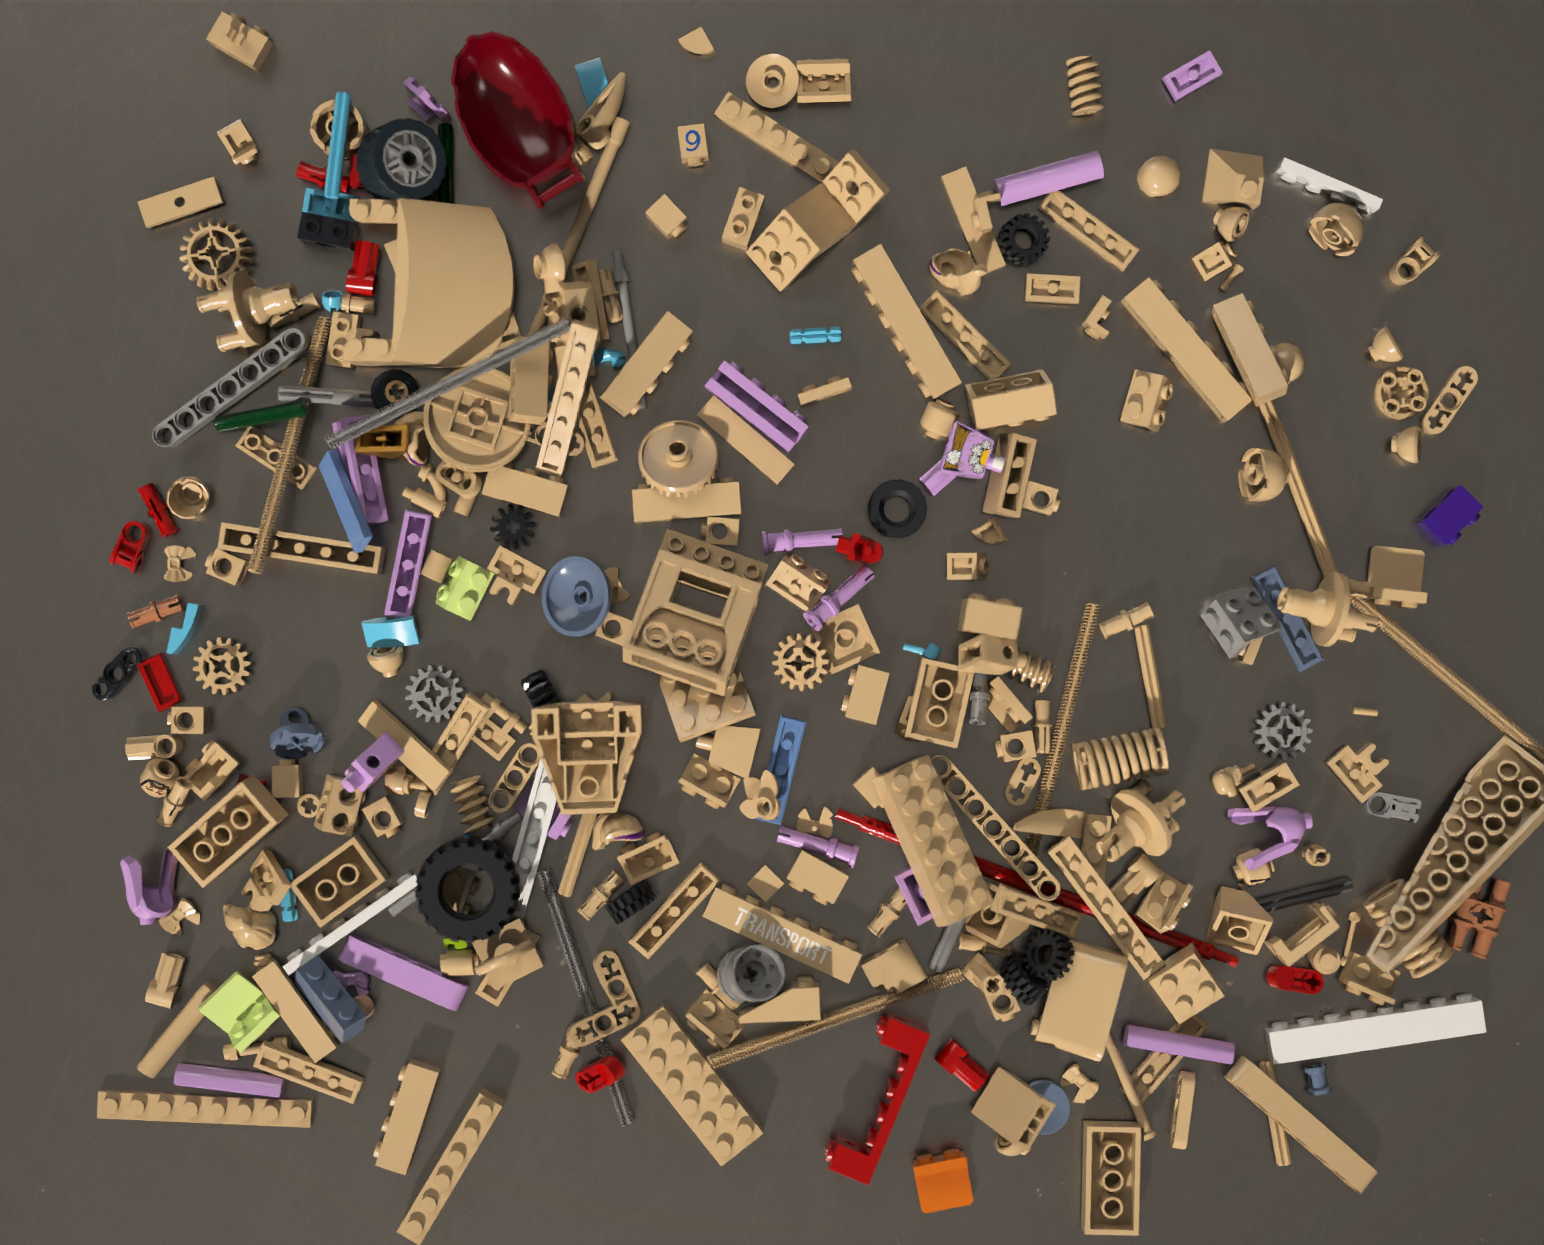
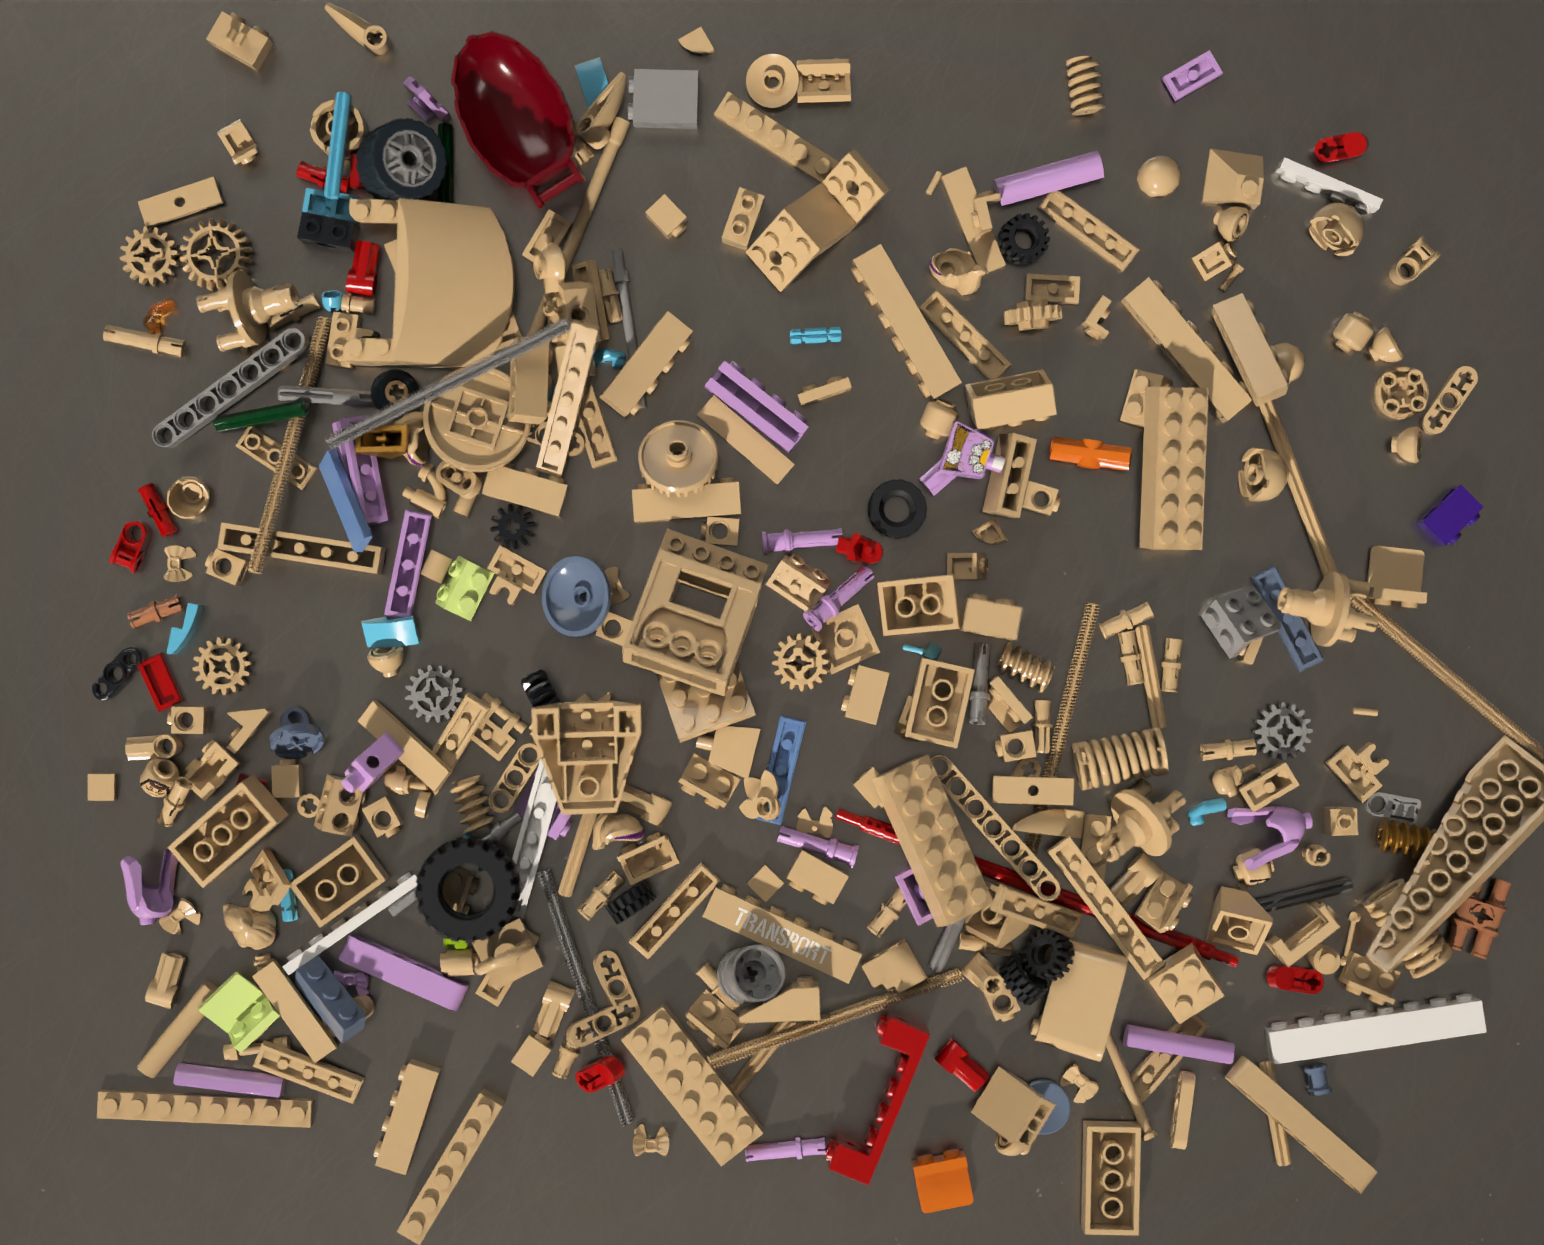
tan brick [677,123,709,166] -> none
tan torso [958,634,1027,675] -> none
none -> tan tile [88,773,117,801]
none -> tan pin [103,324,187,357]
none -> tan gear [119,226,180,286]
none -> clear orange arm [143,297,177,334]
none -> tan slope [226,708,273,754]
none -> tan piece [325,3,391,55]
none -> tan brick [511,1031,553,1077]
none -> tan plate [522,209,573,262]
none -> tan piece [533,980,575,1039]
none -> tan piece [619,783,673,827]
none -> light grey brick [628,69,699,129]
none -> tan piece [633,1124,670,1156]
none -> tan axle [730,1021,796,1096]
none -> lavender pin [745,1137,826,1162]
none -> tan slope [877,574,961,636]
none -> tan piece [926,171,942,195]
none -> tan tile [992,776,1074,805]
none -> tan gear [1004,299,1063,331]
none -> orange piece [1049,436,1133,471]
none -> tan pin [1118,630,1145,686]
none -> tan brick [1139,387,1209,550]
none -> tan pin [1161,638,1183,693]
none -> medium azure arm [1188,798,1227,826]
none -> tan pin [1200,738,1256,761]
none -> red piece [1314,132,1369,163]
none -> tan brick [1323,806,1358,836]
none -> tan head [1333,311,1374,353]
none -> pearl gold piece [1377,818,1437,859]

